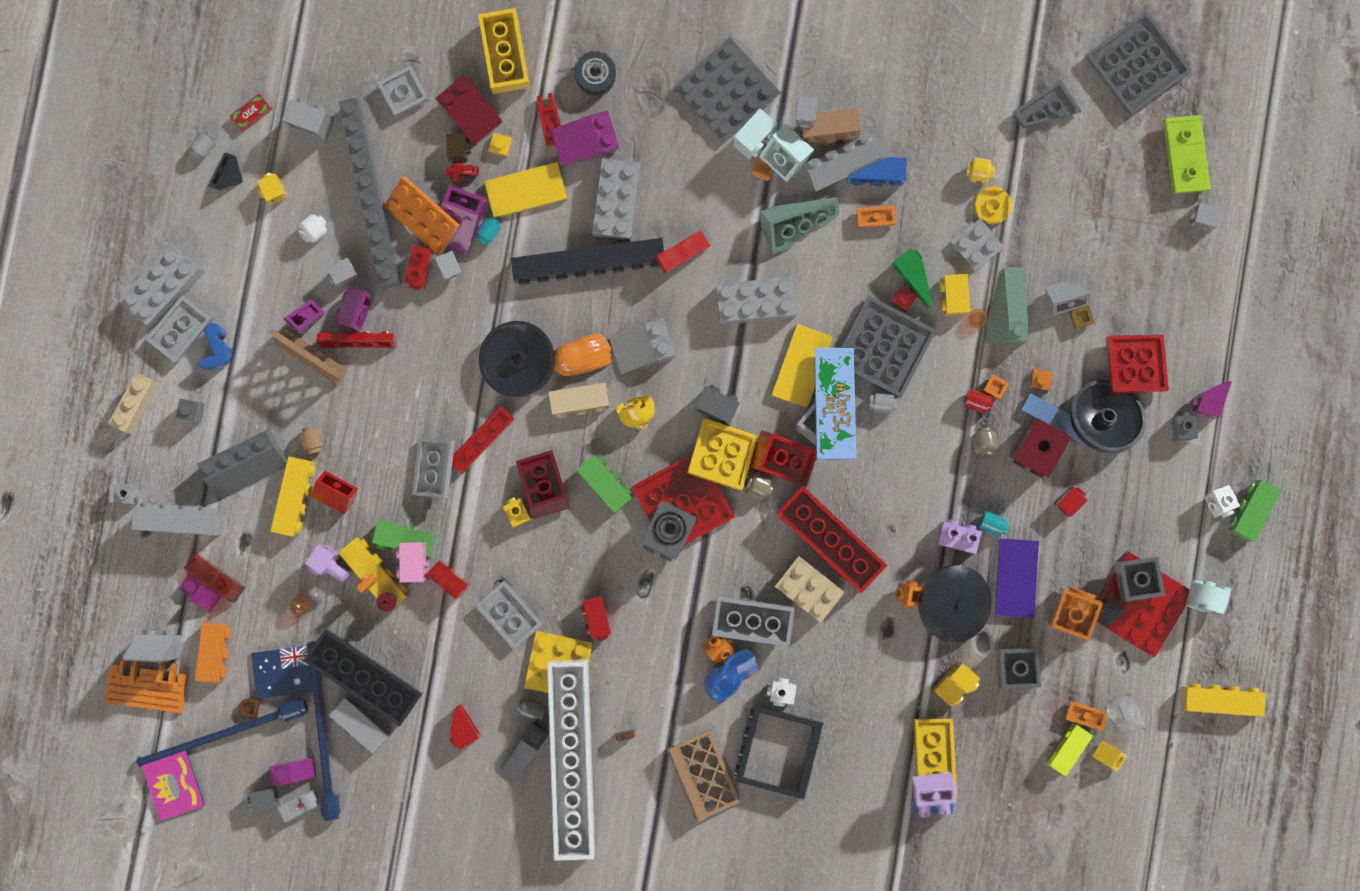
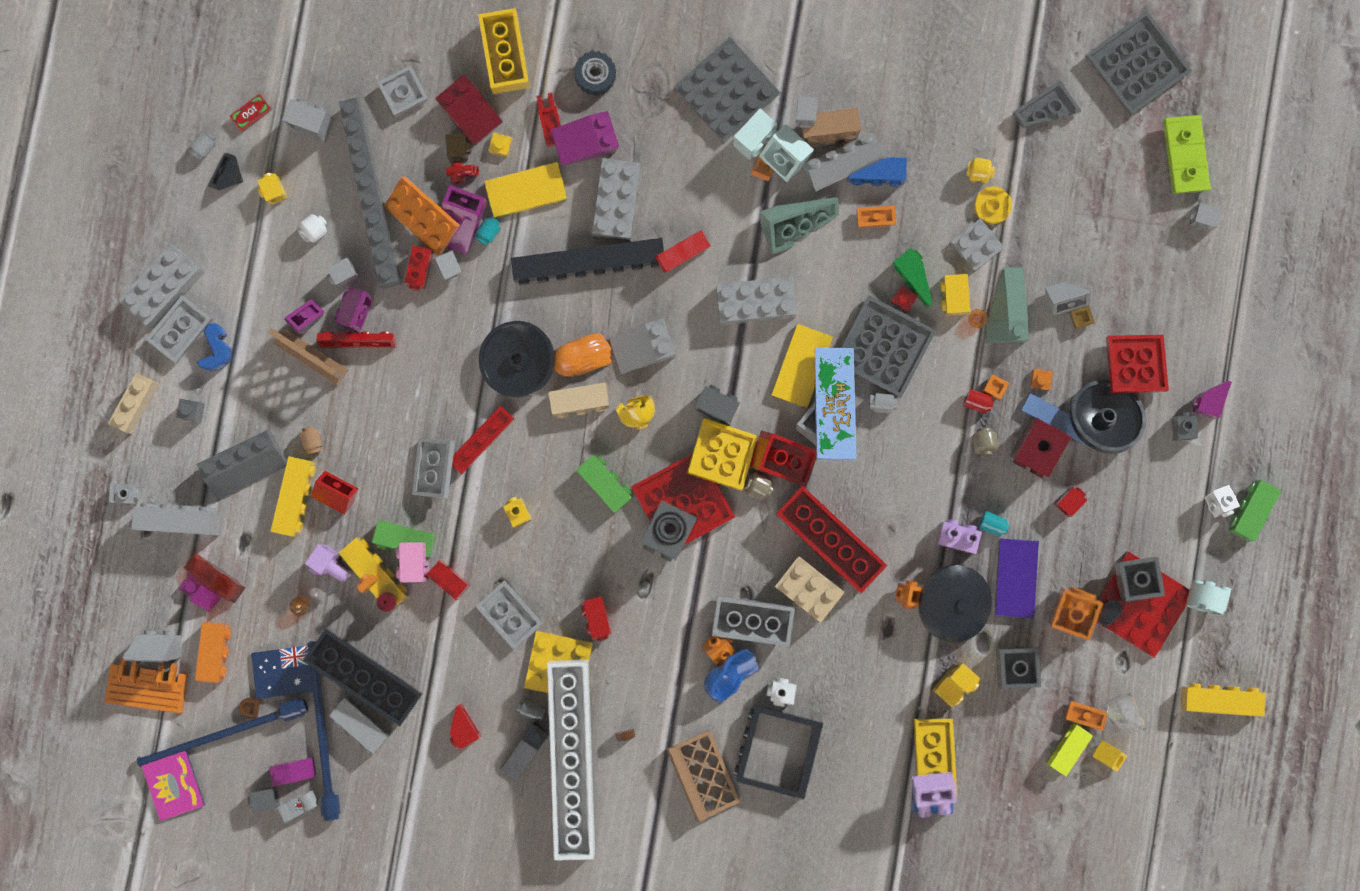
dark red slope [516,450,570,520] -> none

